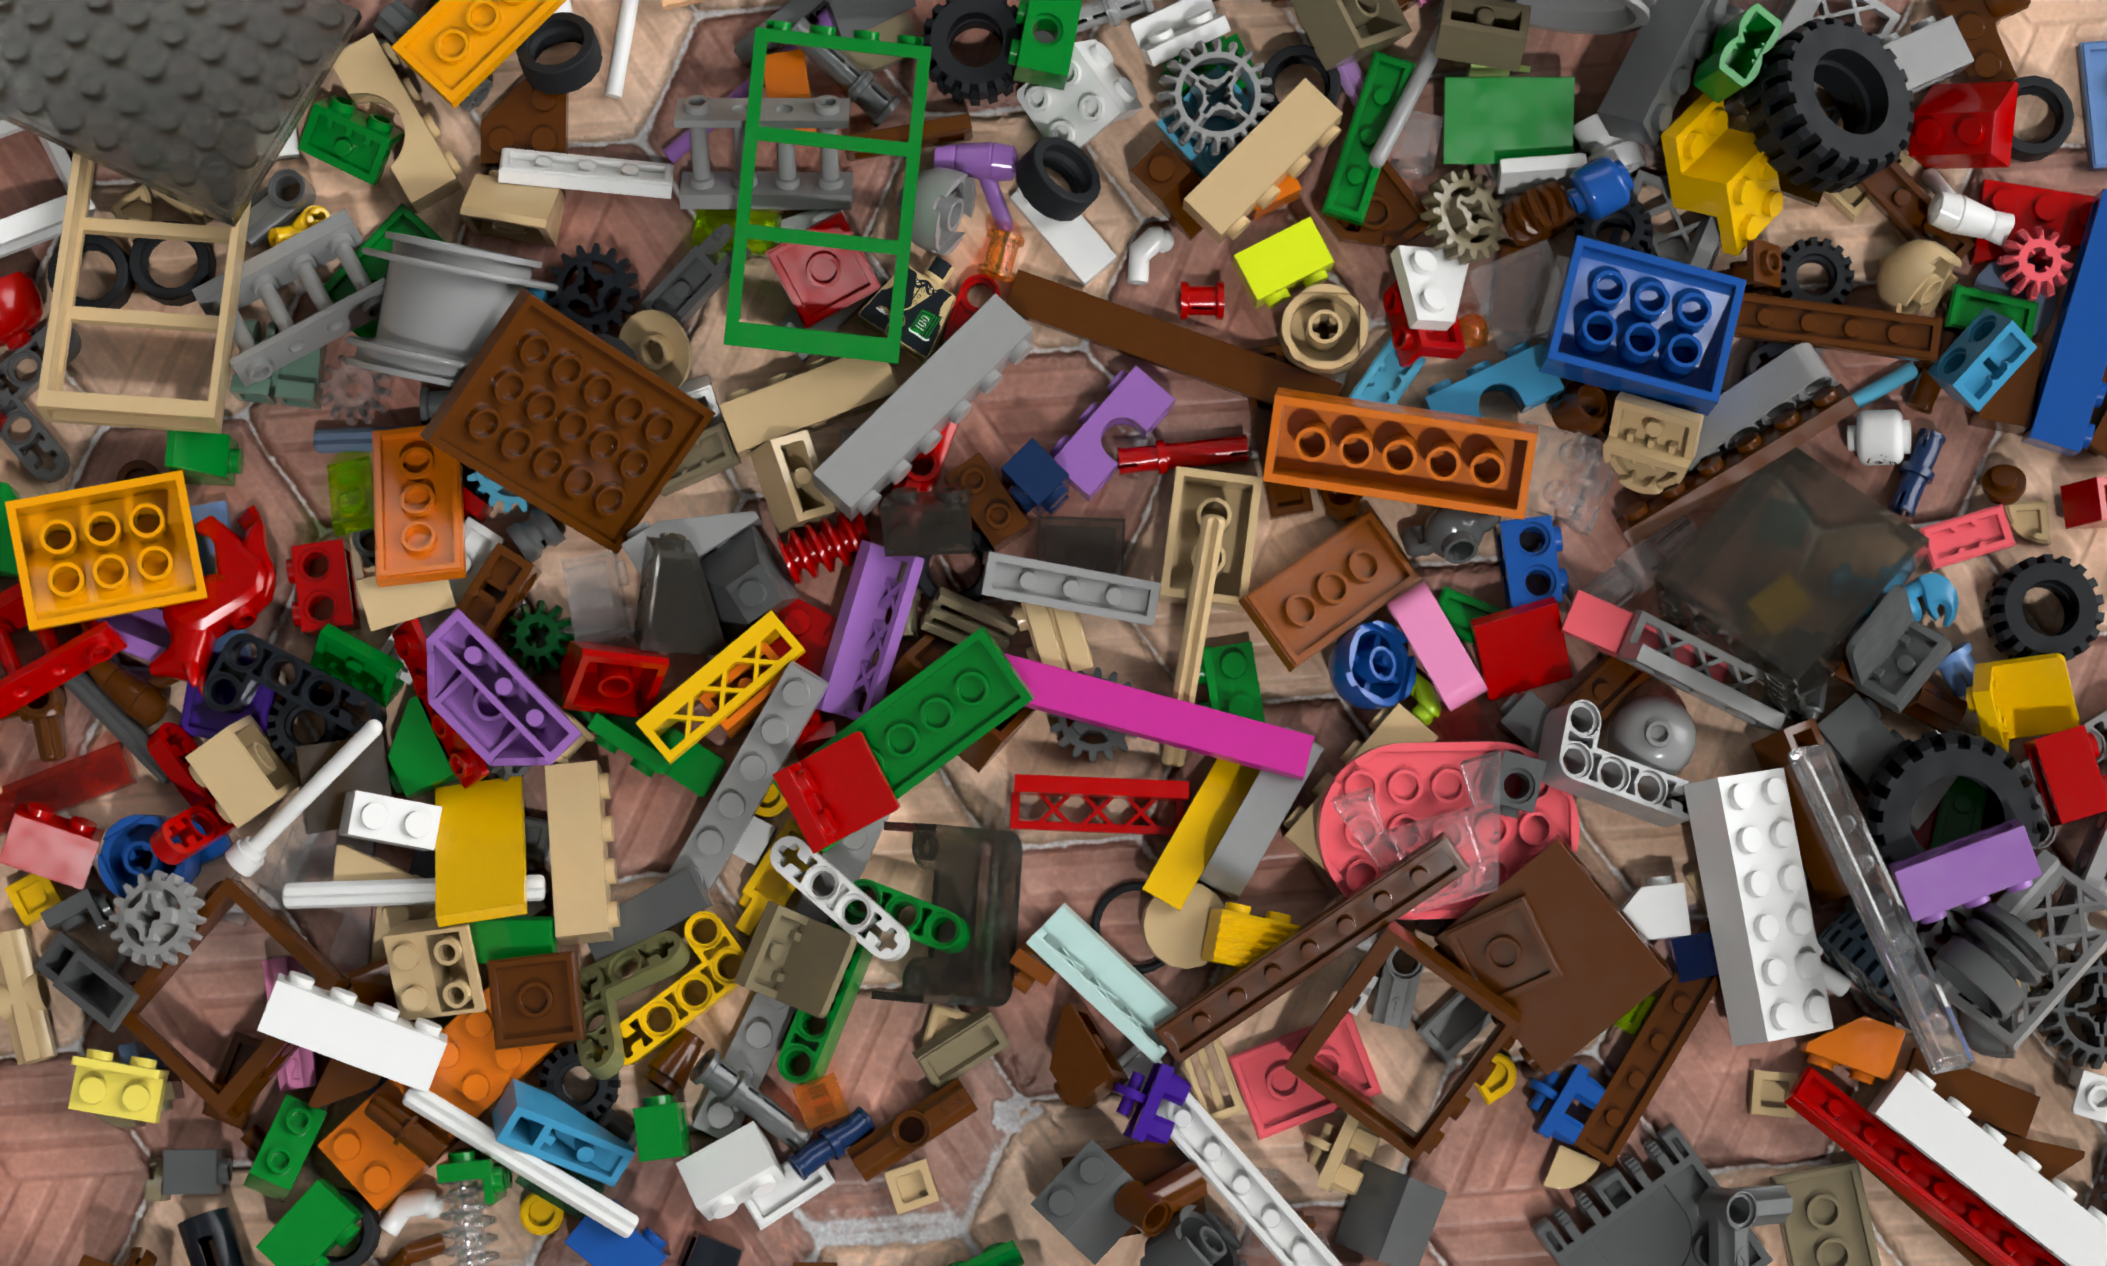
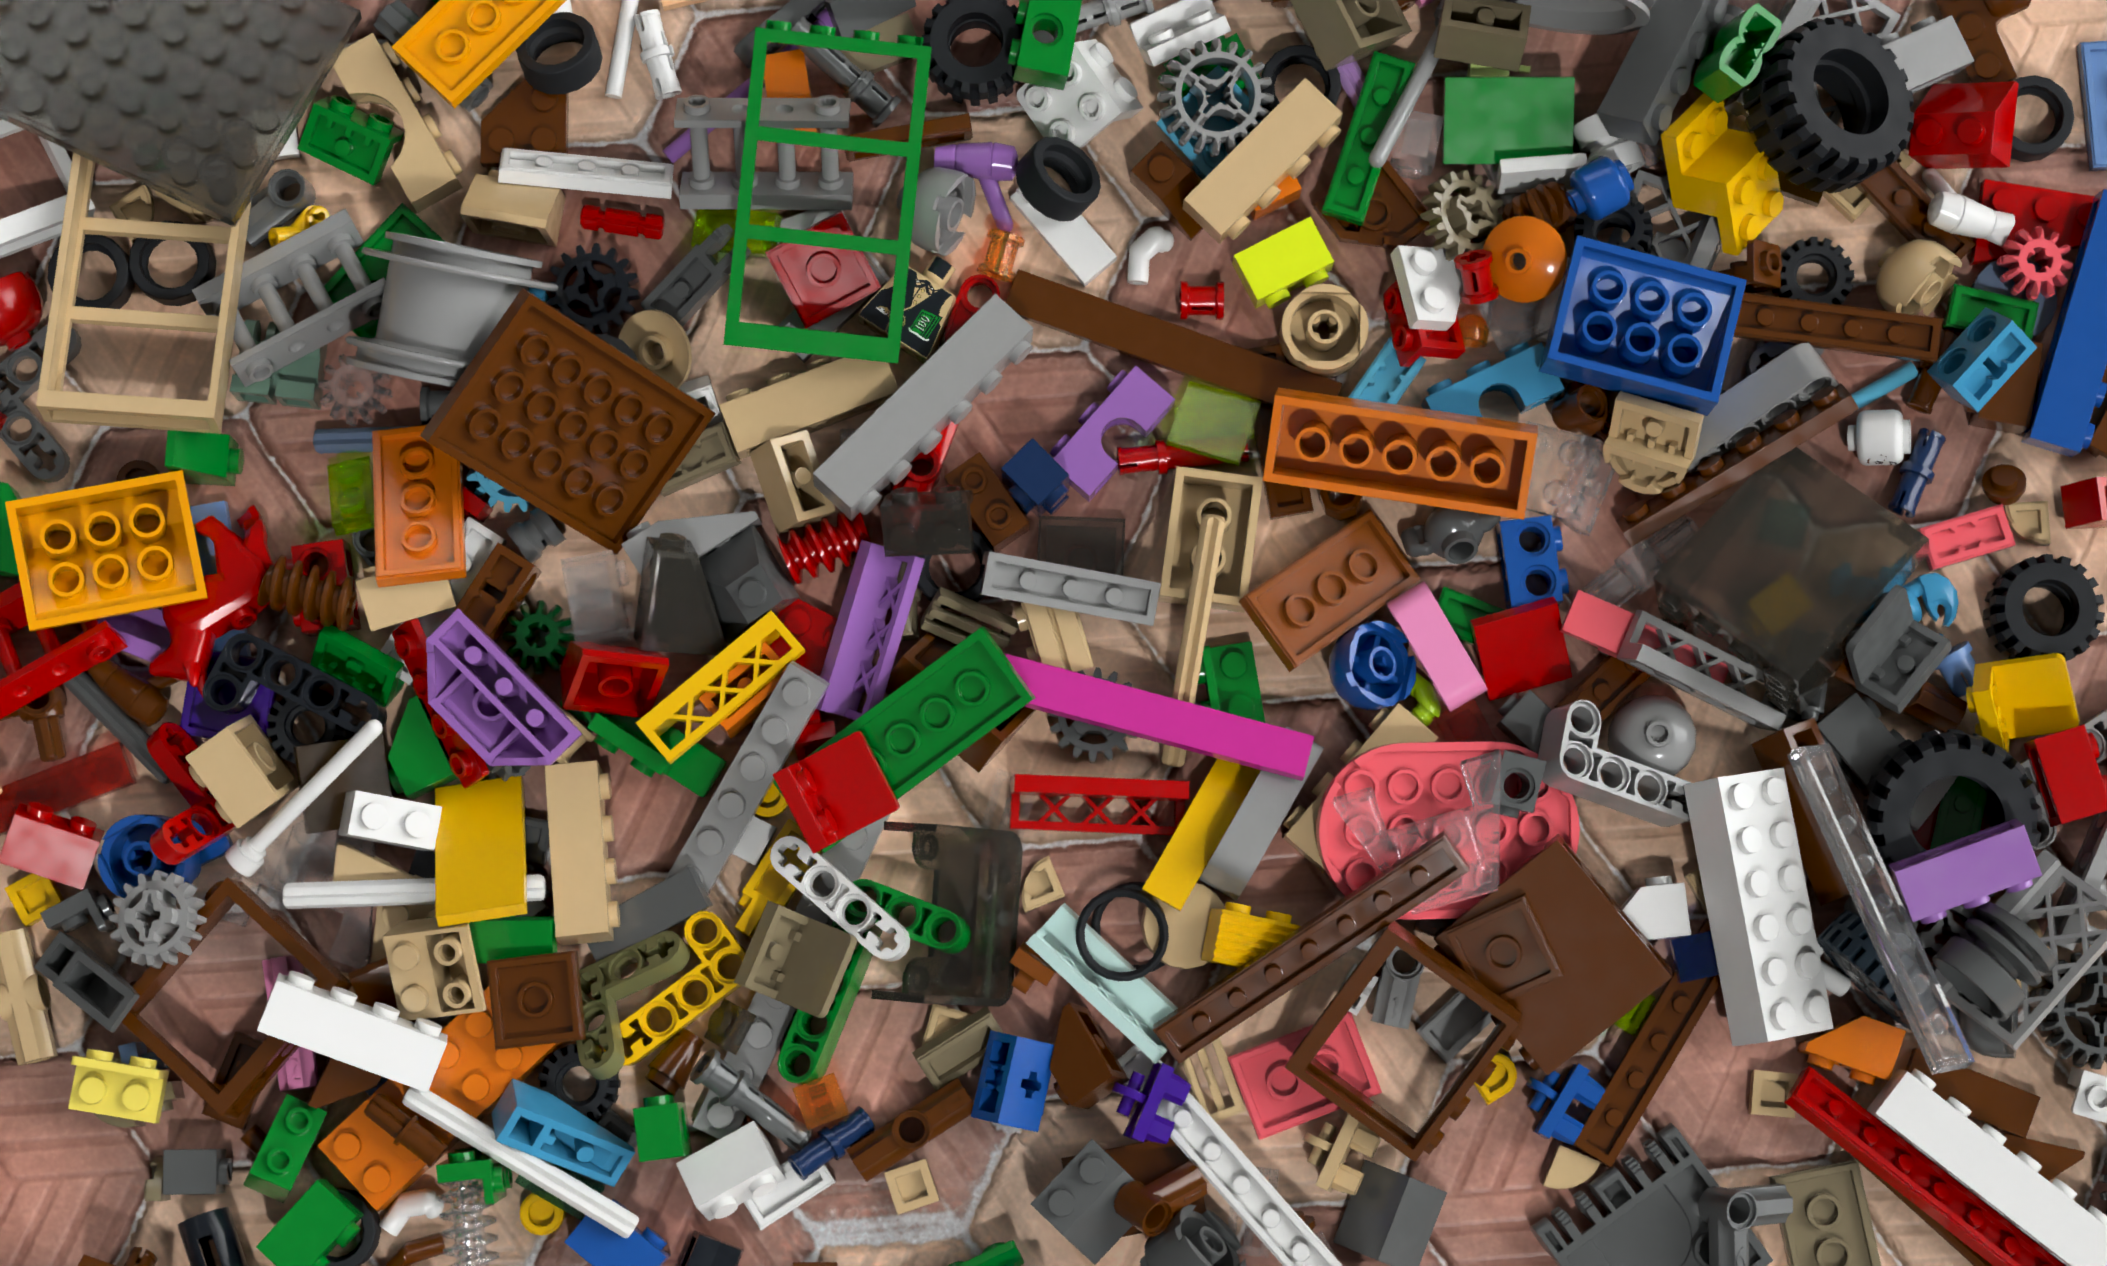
none -> reddish brown piece [257,555,357,631]
none -> red axle [580,205,665,240]
none -> white pin [633,9,682,100]
none -> clear smoke plate [704,998,756,1055]
none -> blue brick [971,1030,1054,1132]
none -> tan tile [1022,856,1065,913]
none -> black tyre [1076,888,1169,981]
none -> clear neon green piece [1167,381,1261,466]
none -> red bush [1454,249,1500,305]
none -> orange dish [1483,216,1567,303]

